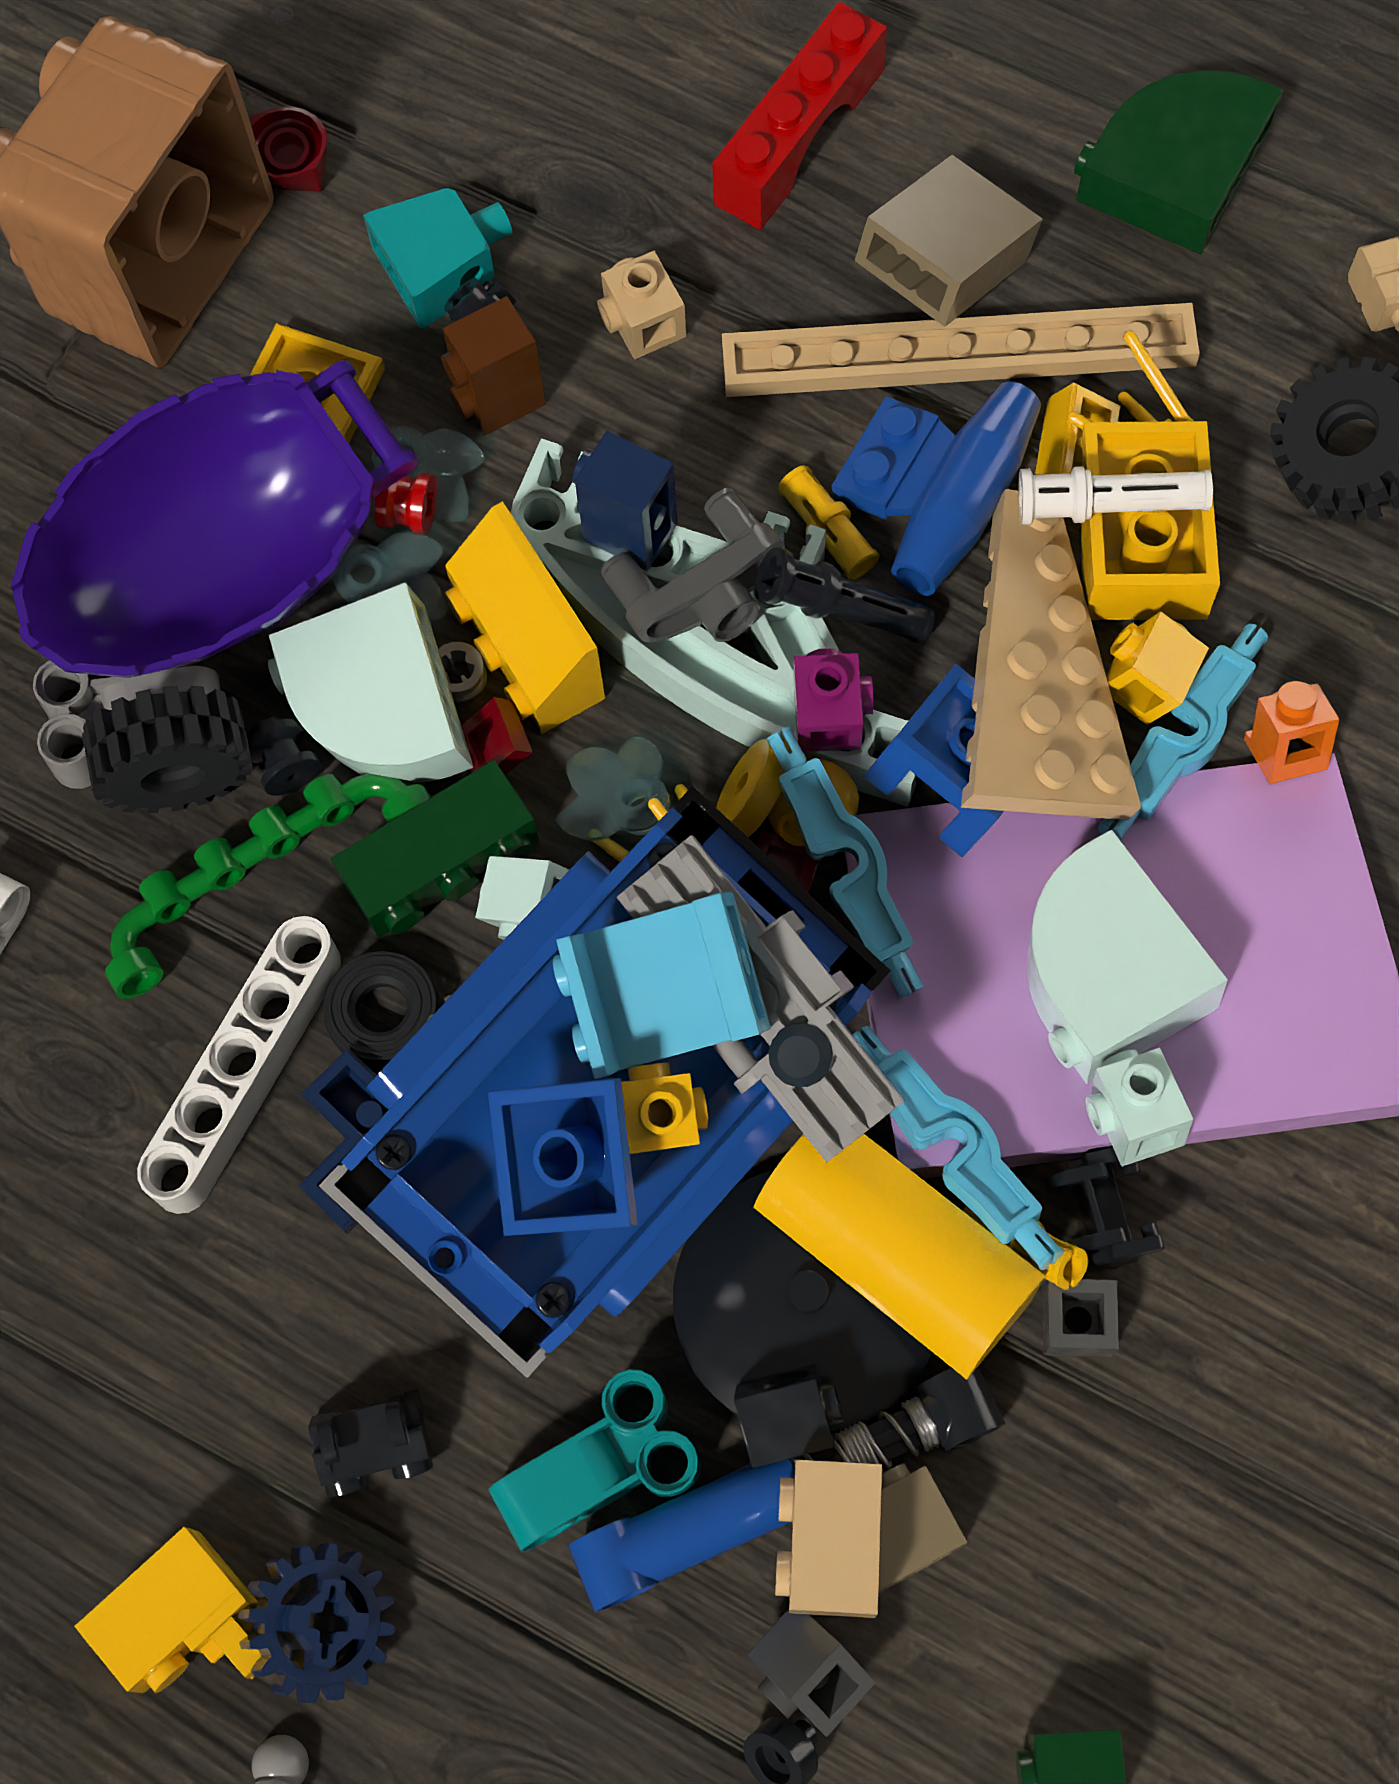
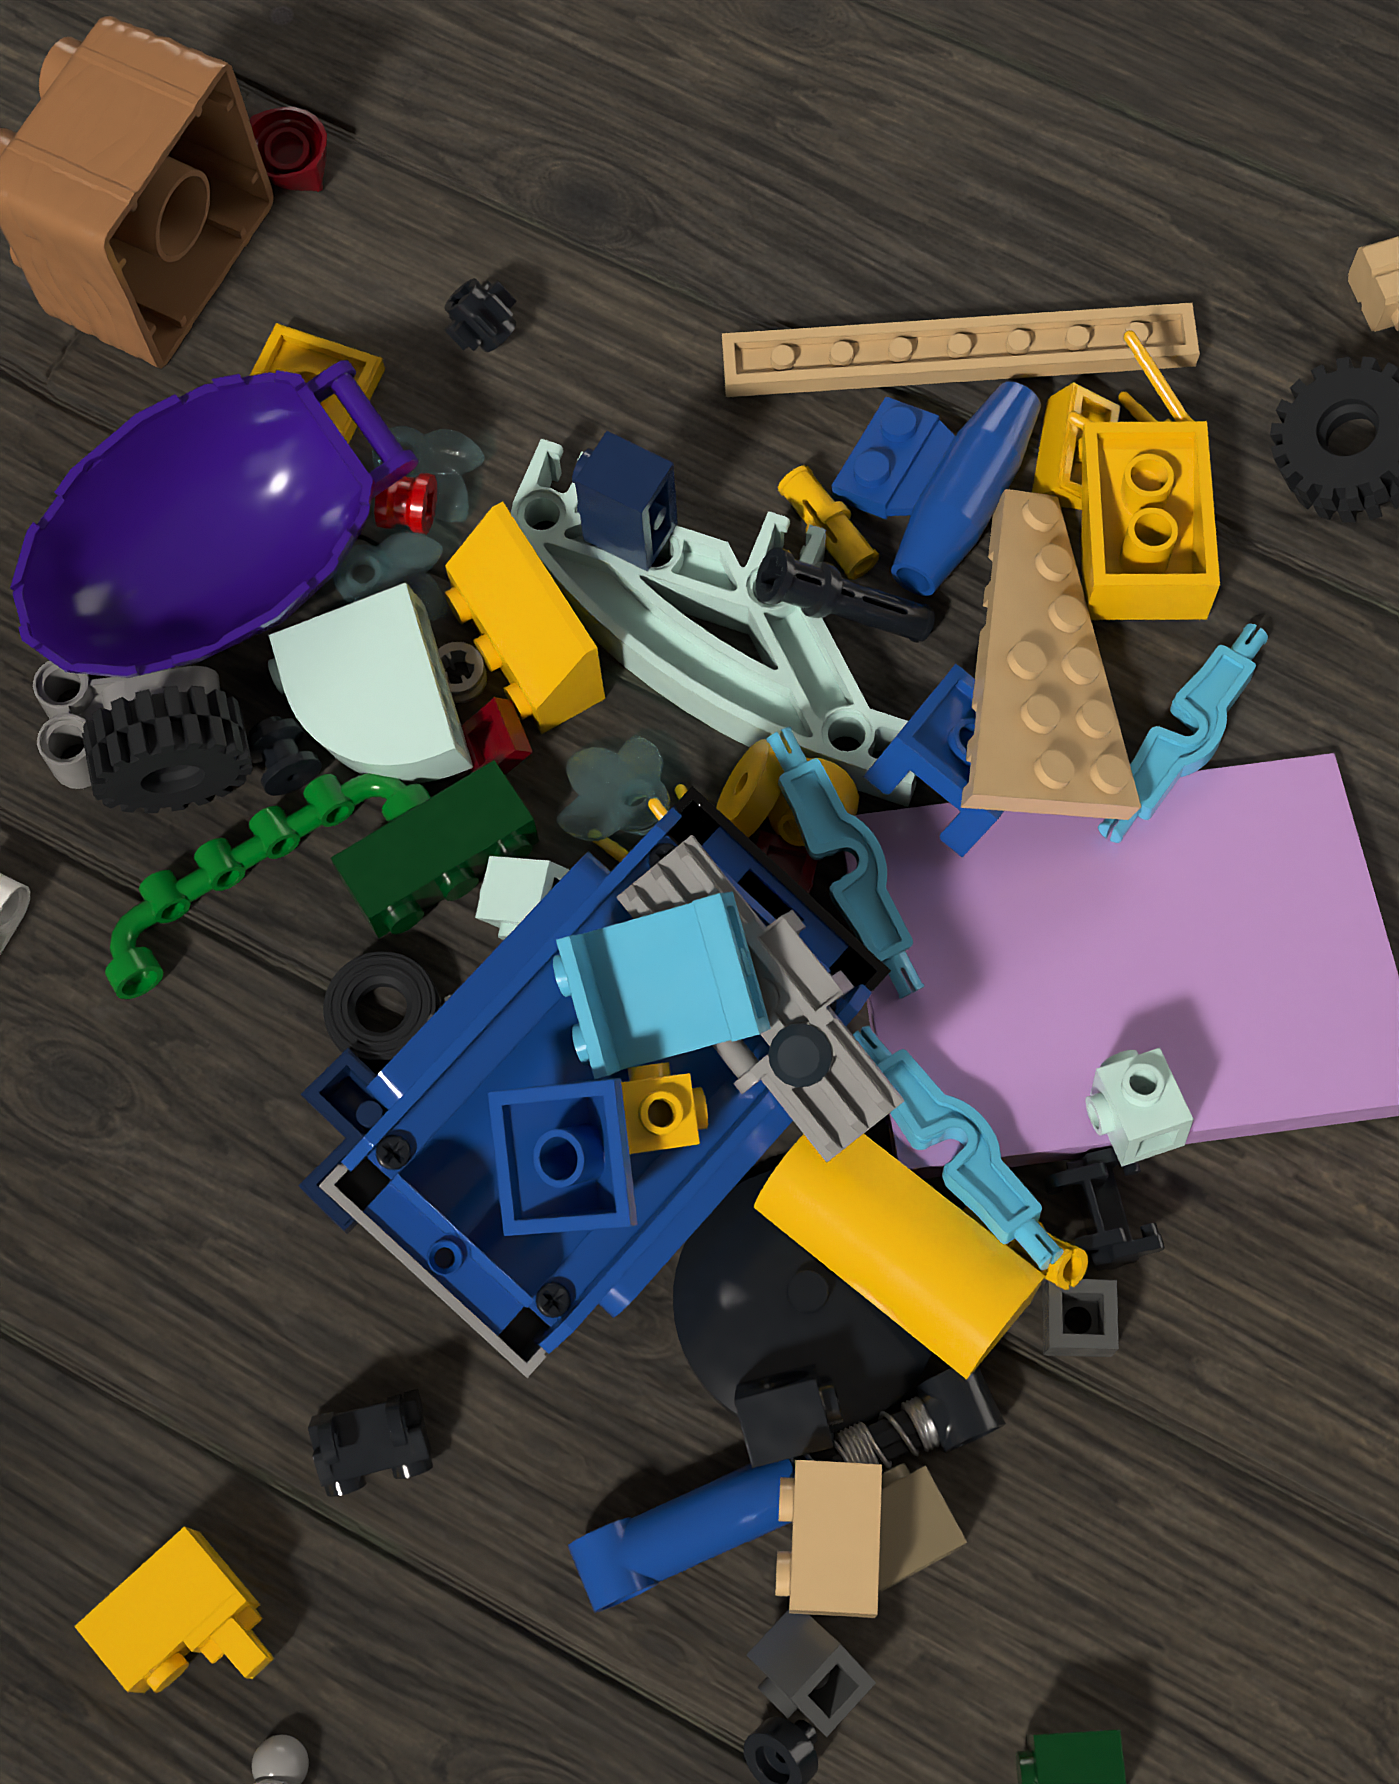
white beam [137,916,341,1214] -> none
dark blue gear [239,1543,395,1703] -> none
teal torso [363,188,513,330] -> none
reddish brown brick [441,296,546,436] -> none
teal piece [488,1370,702,1553] -> none
tan brick [597,251,686,360] -> none
dark grey connector [601,488,785,643] -> none
red arch [712,1,887,231] -> none
magenta brick [793,648,873,752] -> none
dark tan brick [855,155,1043,327] -> none
white pin [1018,466,1213,525] -> none
light aqua brick [1027,830,1228,1084] -> none
dark green brick [1074,70,1284,255] -> none
yellow brick [1106,612,1209,725] -> none
orange brick [1244,681,1339,785] -> none

